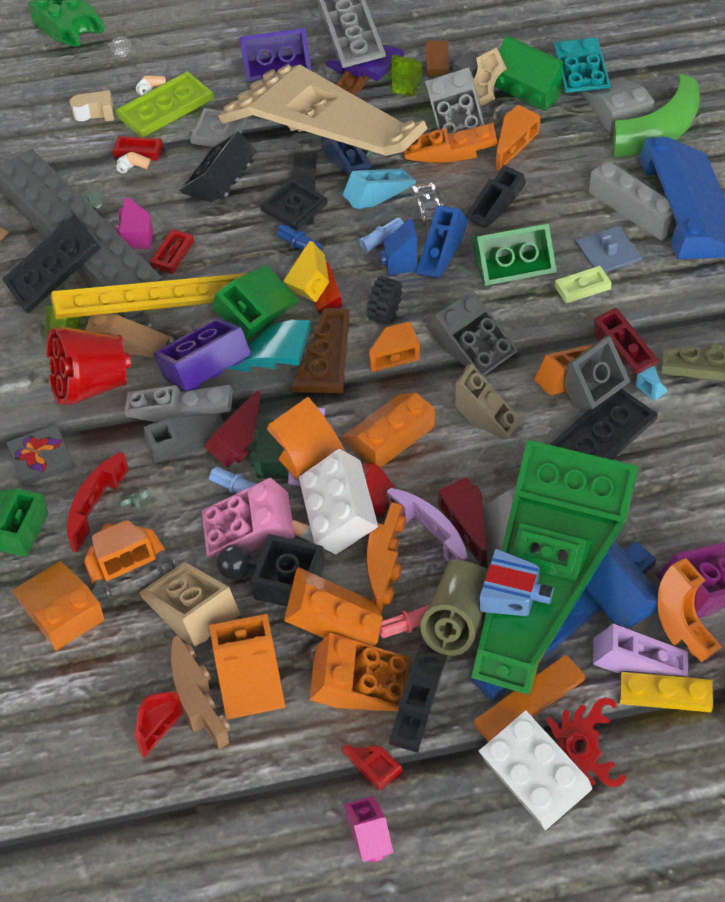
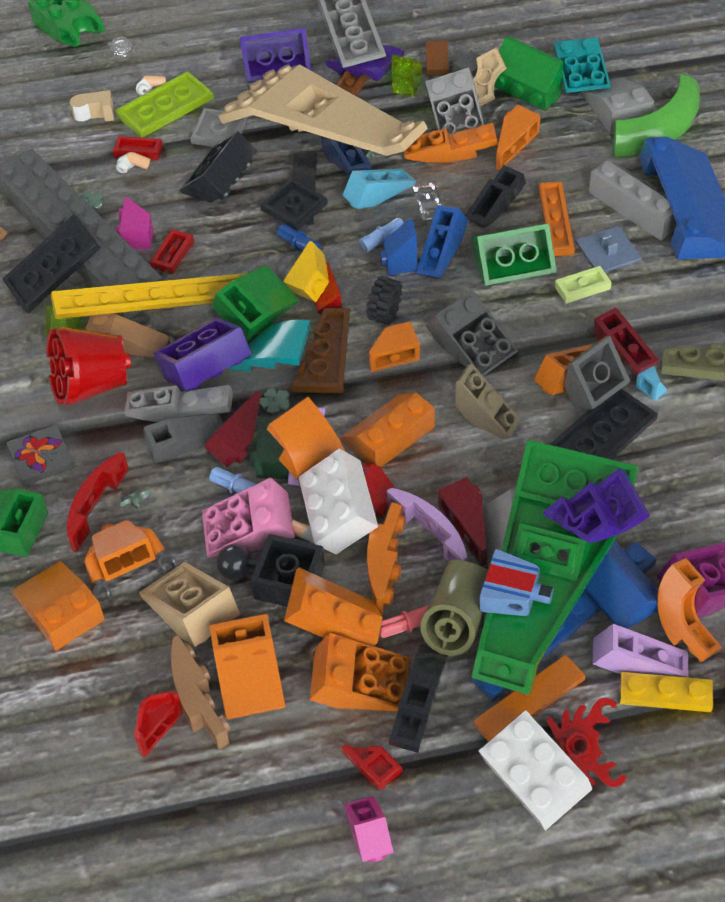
none -> sand green plant [259,388,290,415]
none -> orange tile [538,181,575,256]
none -> dark purple slope [543,468,650,543]

